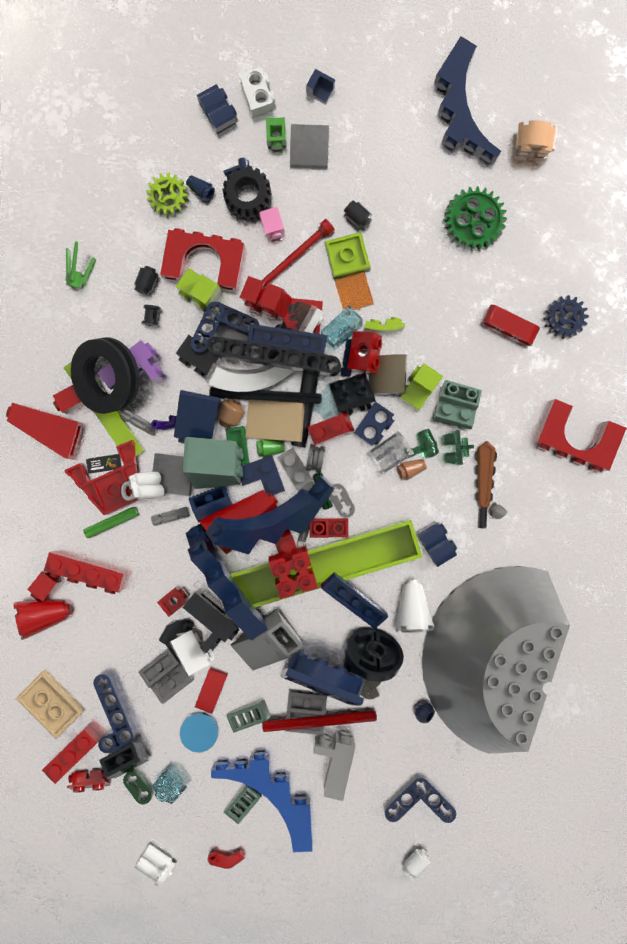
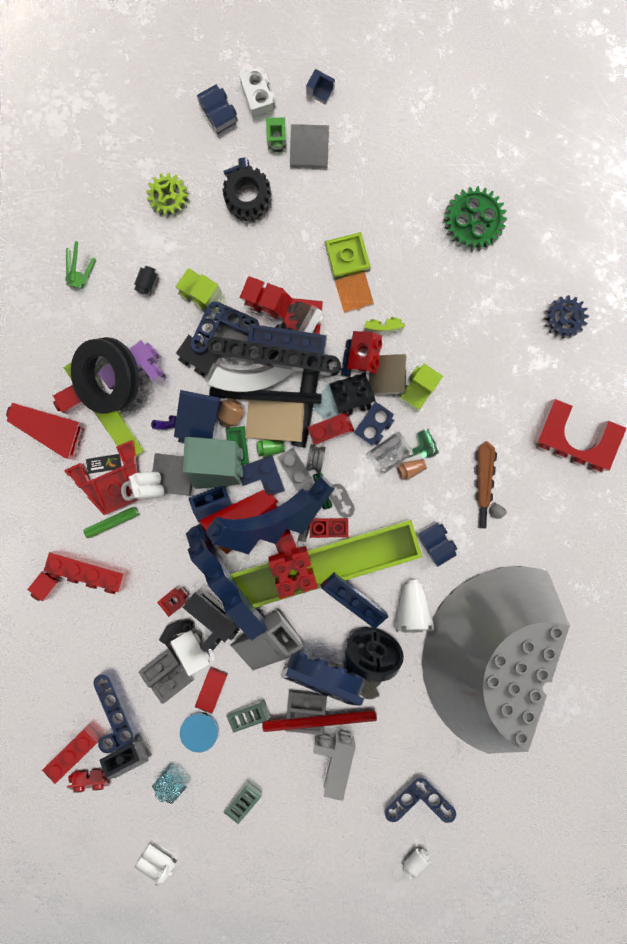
red cone [13,601,70,640] -> none
tan tile [15,670,84,739] -> none
light grey axle [121,410,157,435] -> none
dark green beam [123,769,153,805] -> none
black bush [141,304,161,327] -> none
light grey axle [151,507,189,526] -> none
red arch [160,228,245,292] -> none
dark blue cone [186,175,215,201] -> none
red arm [207,850,245,869] -> none
blue arch [211,752,313,853] -> none
bright pink brick [259,207,285,240] -> none
red piece [261,218,335,286] -> none
clear light blue brick [321,305,363,350] -> none
black brick [344,200,372,229] -> none
dark blue piece [415,702,435,723] -> none
dark blue arch [434,36,501,163] -> none
sand green brick [434,380,482,430] -> none
clear green hips [442,430,474,466] -> none
red beam [482,304,540,346] -> none
light nougat brick [516,120,557,157] -> none

